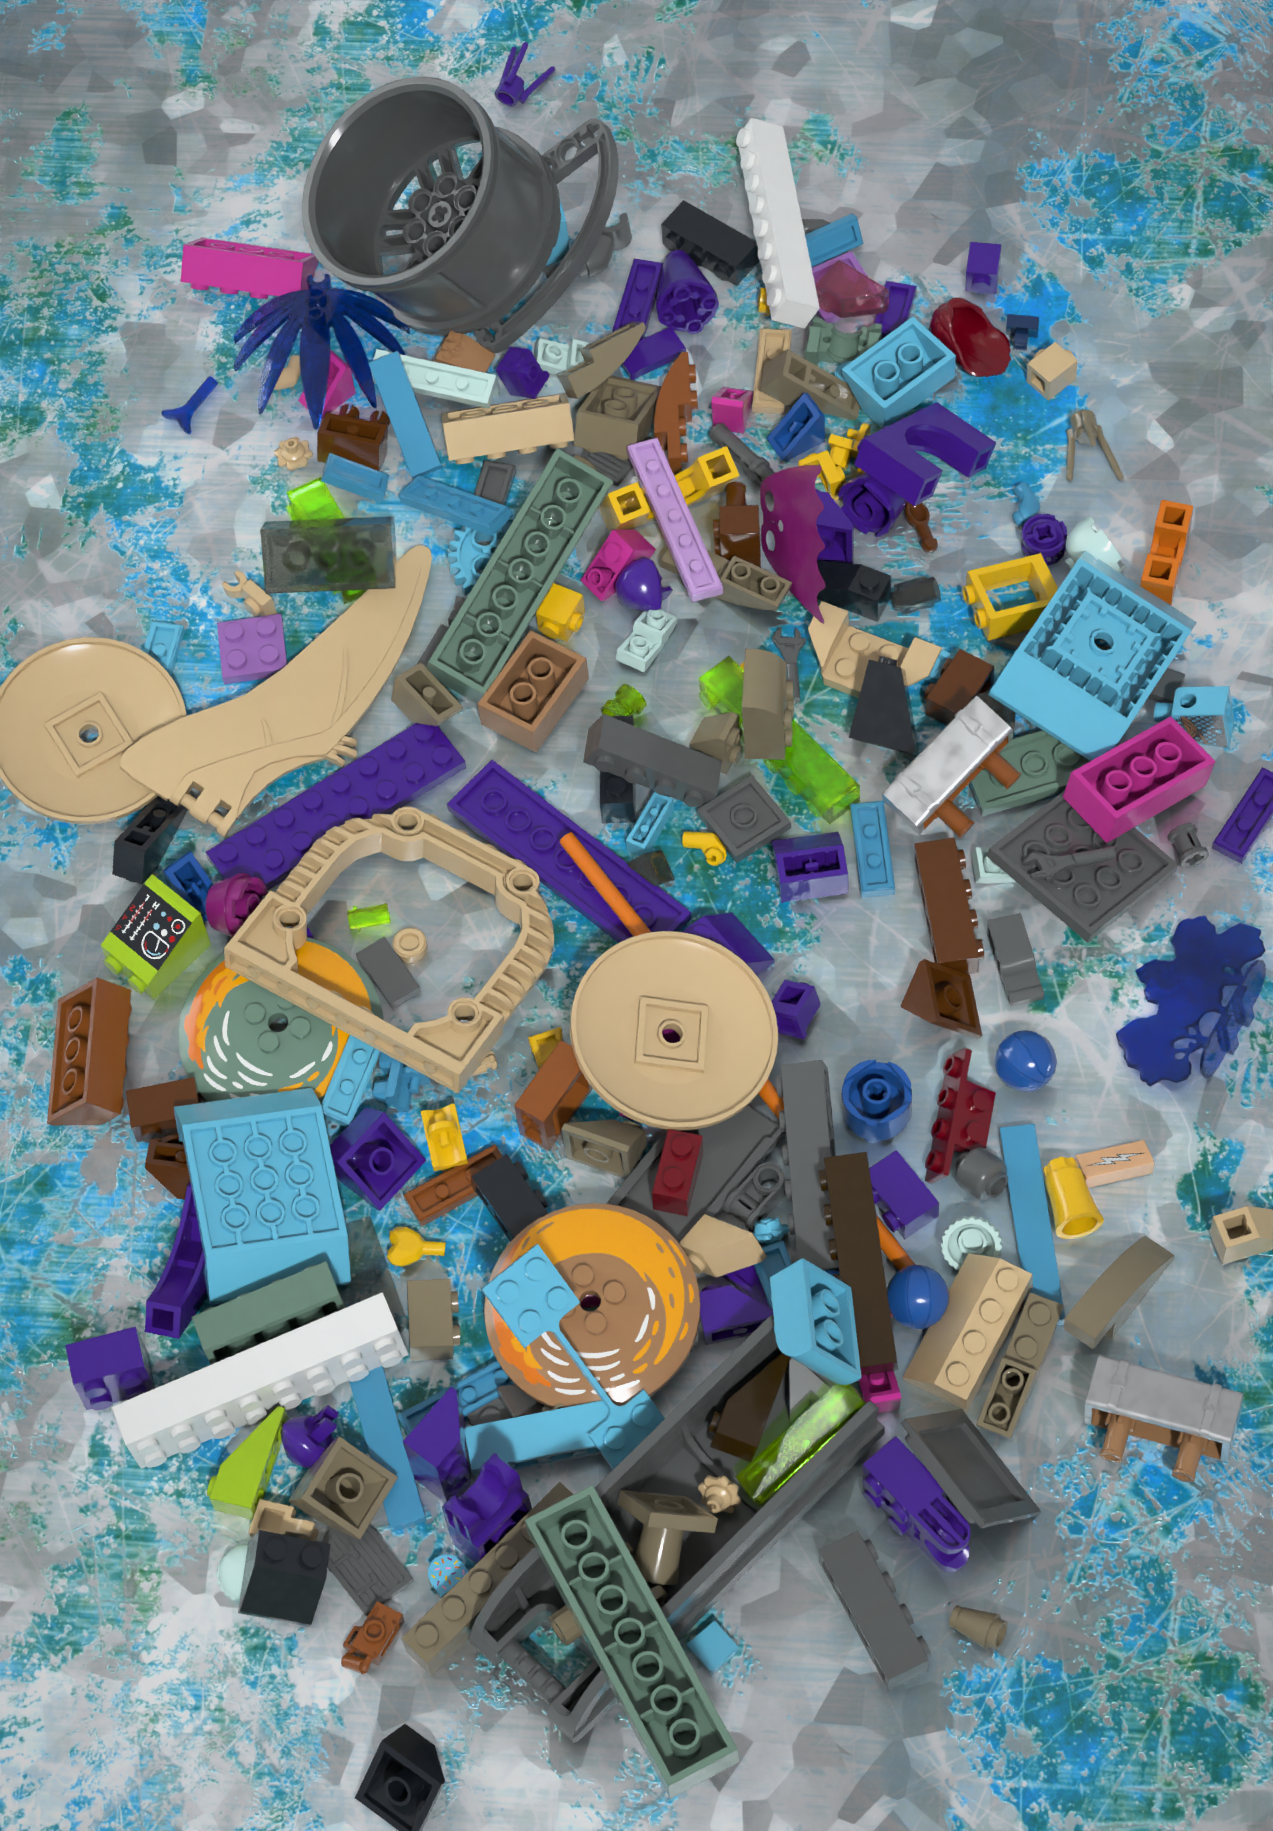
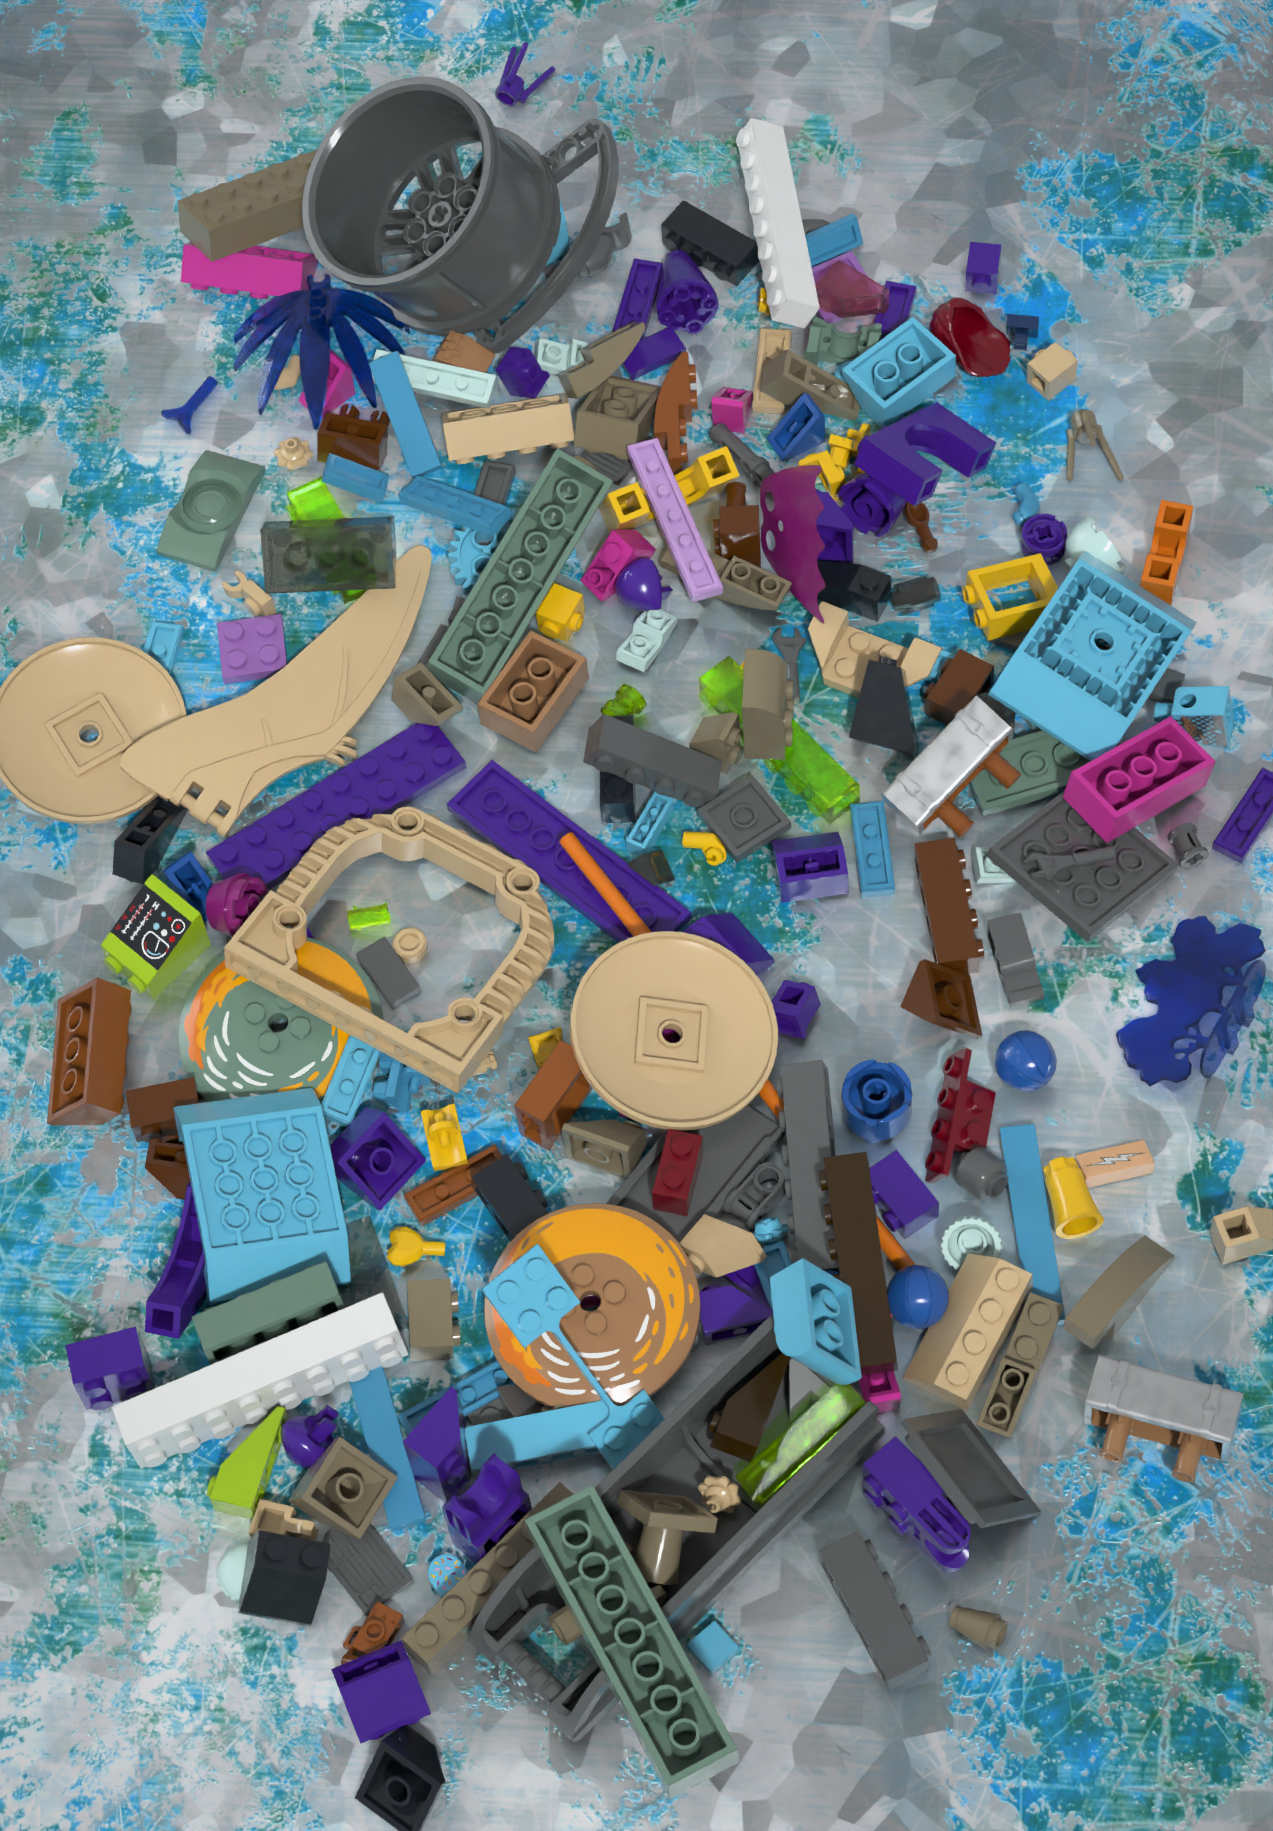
none -> sand green slope [156,450,266,572]
none -> dark tan brick [178,150,317,262]
none -> dark purple slope [331,1640,431,1744]

